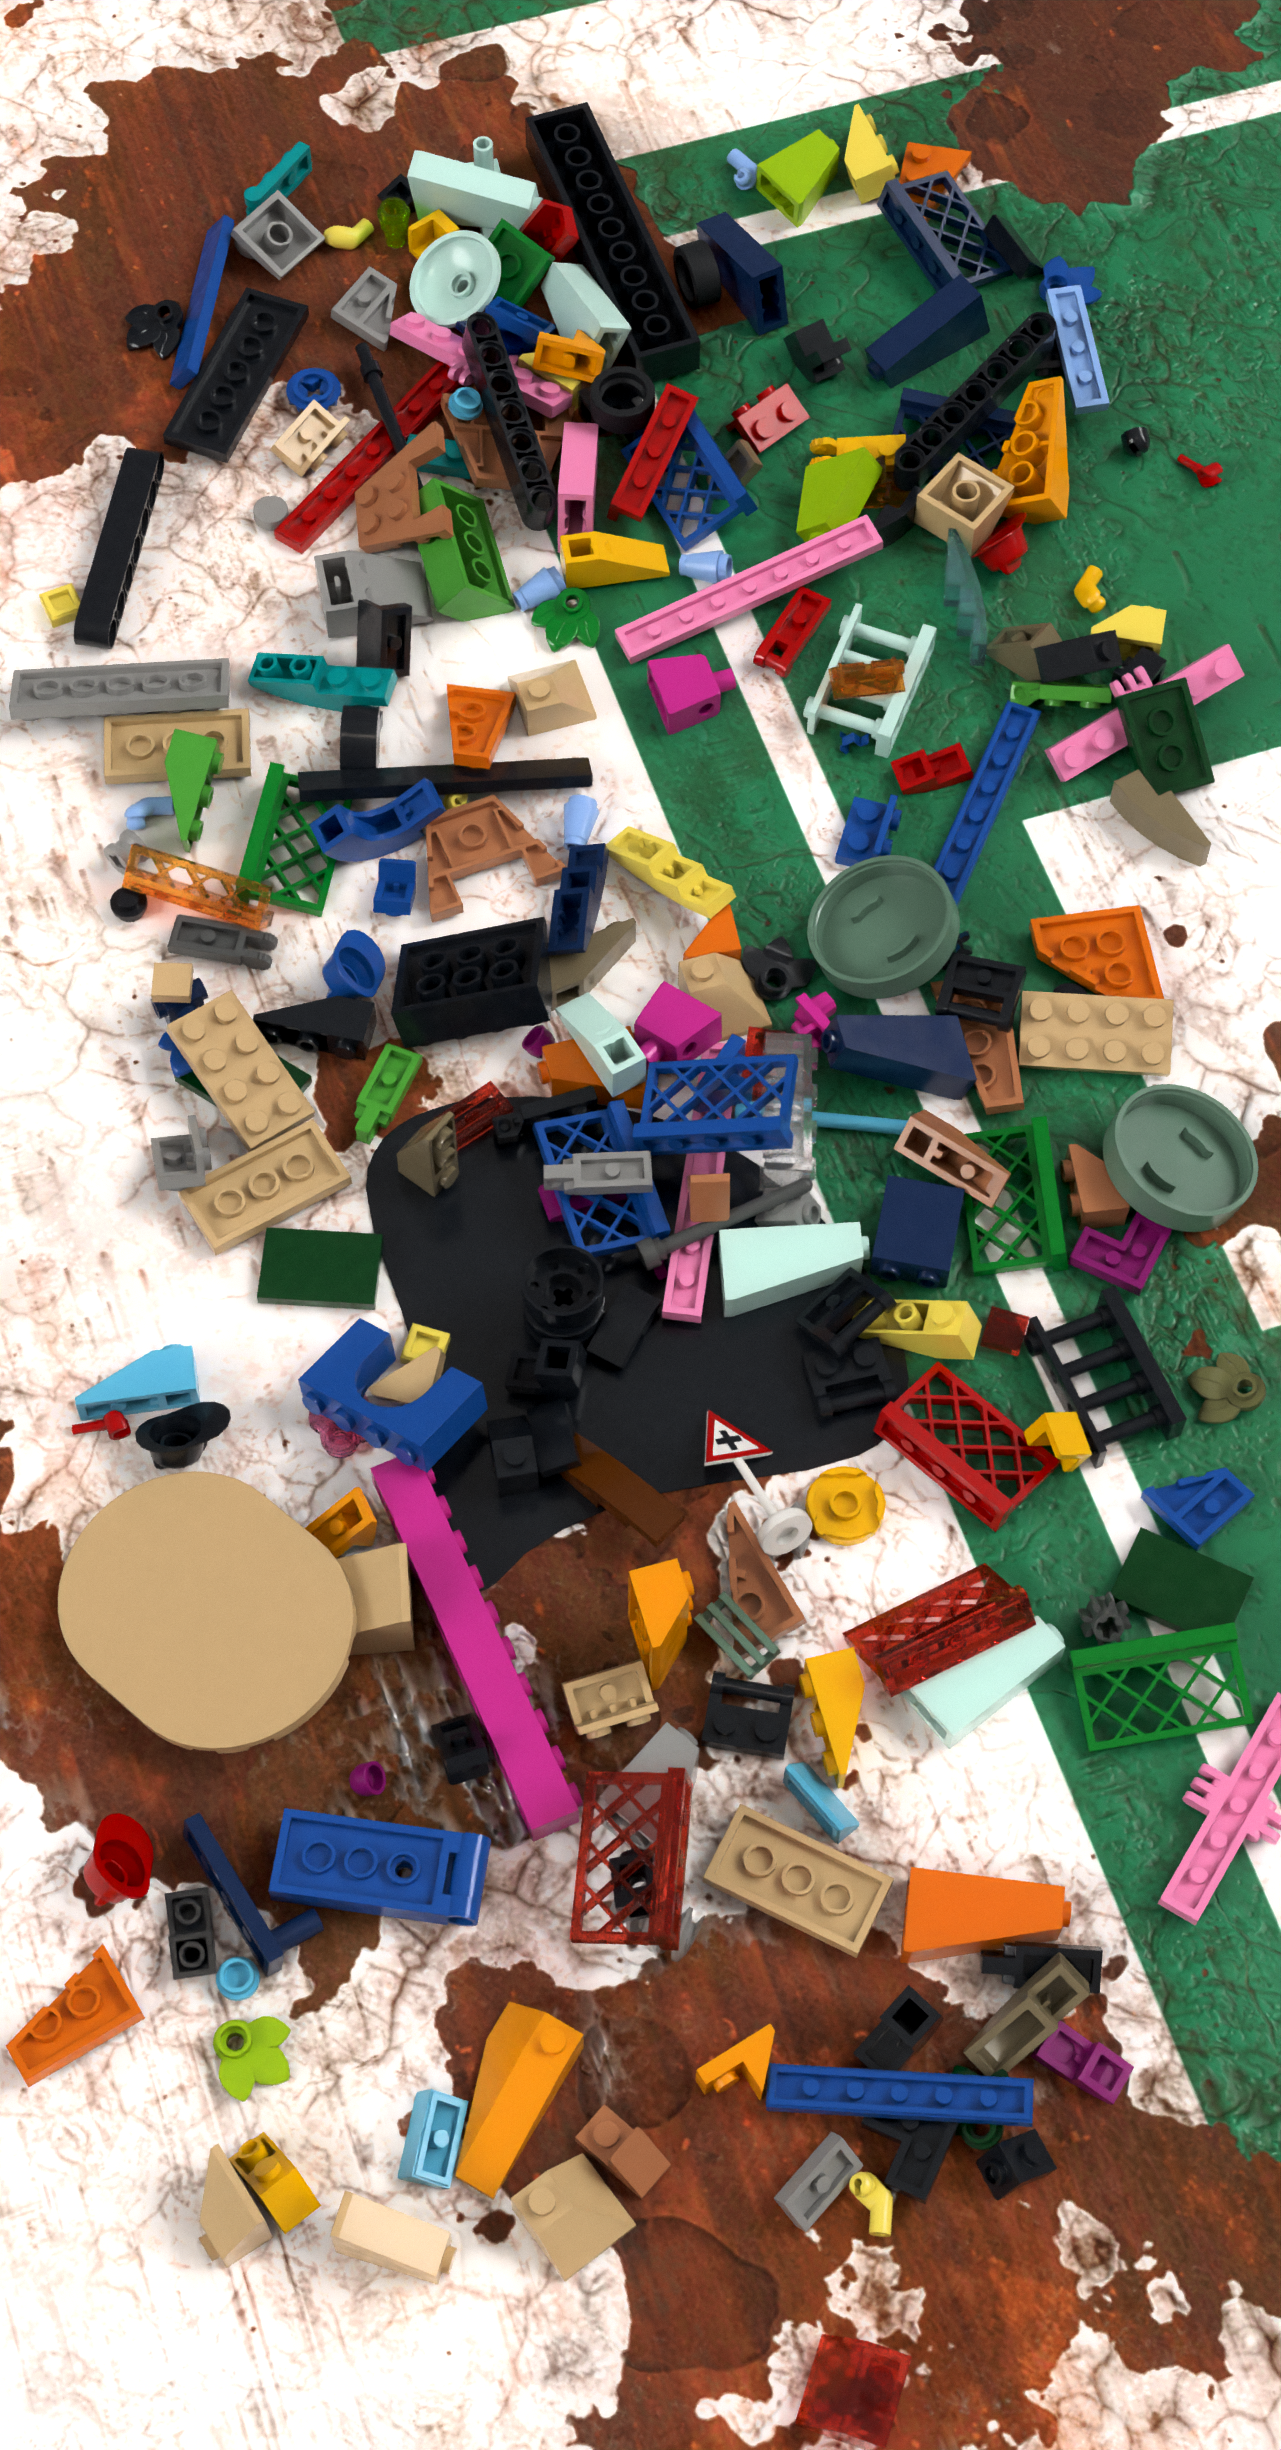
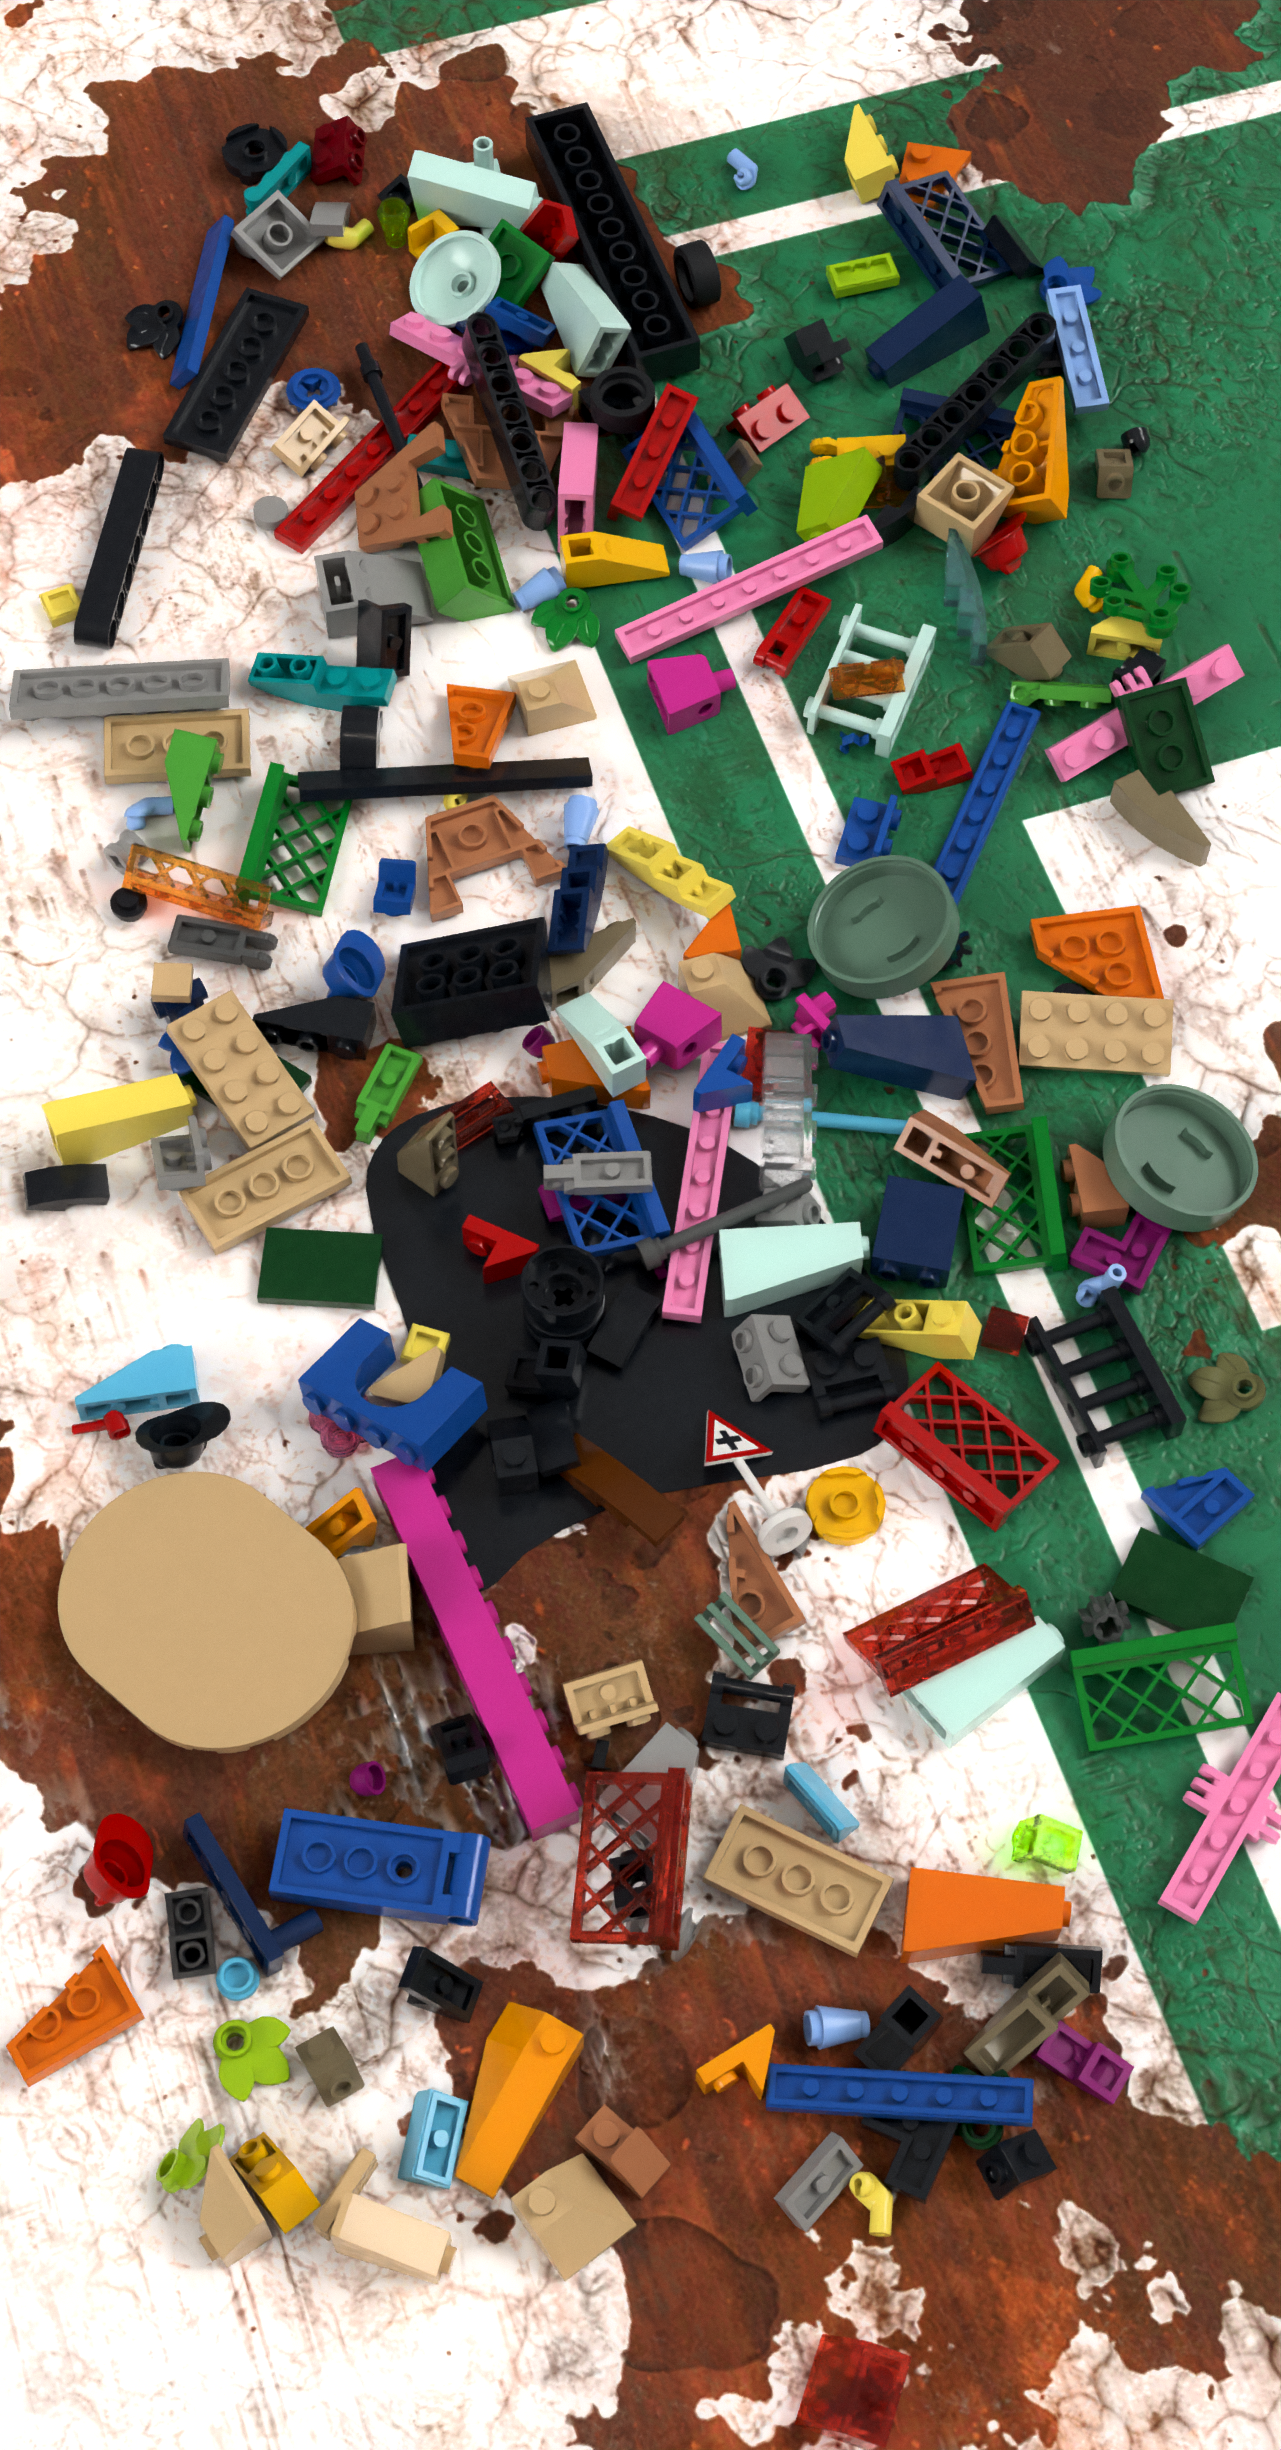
blue arch [309,778,447,862] -> none
light grey wing [330,266,397,352] -> none
medium azure plate [448,387,483,420] -> none
light orange slope [532,329,606,383] -> none
light orange slope [628,1558,694,1691] -> none
blue fence [632,1054,799,1155] -> none
nougat slope [686,1173,730,1223] -> none
dark blue slope [696,212,789,336] -> none
lime slope [756,129,840,228] -> none
yellow slope [799,1647,865,1788] -> none
black plate [935,952,1027,1033] -> none
yellow panel [1023,1412,1092,1472] -> none
black slope [1034,630,1123,684] -> none
red hand [1177,454,1223,488] -> none
none -> black slope [23,1164,110,1211]
none -> light yellow slope [42,1073,198,1165]
none -> lime plate [156,2118,225,2194]
none -> black plate [222,123,288,186]
none -> dark tan bracket [295,2026,365,2107]
none -> light grey slope [309,202,351,237]
none -> dark red bracket [310,115,367,186]
none -> tan tile [313,2147,379,2241]
none -> black slope [398,1946,484,2023]
none -> red slope [462,1214,539,1284]
none -> black piece [584,1739,612,1771]
none -> light grey bracket [731,1314,811,1402]
none -> light blue cone [803,2005,870,2050]
none -> lime plate [826,252,900,299]
none -> clear neon green bracket [1011,1814,1083,1874]
none -> light blue arm [1076,1264,1127,1308]
none -> green plant [1089,552,1191,639]
none -> dark tan bracket [1094,449,1134,499]

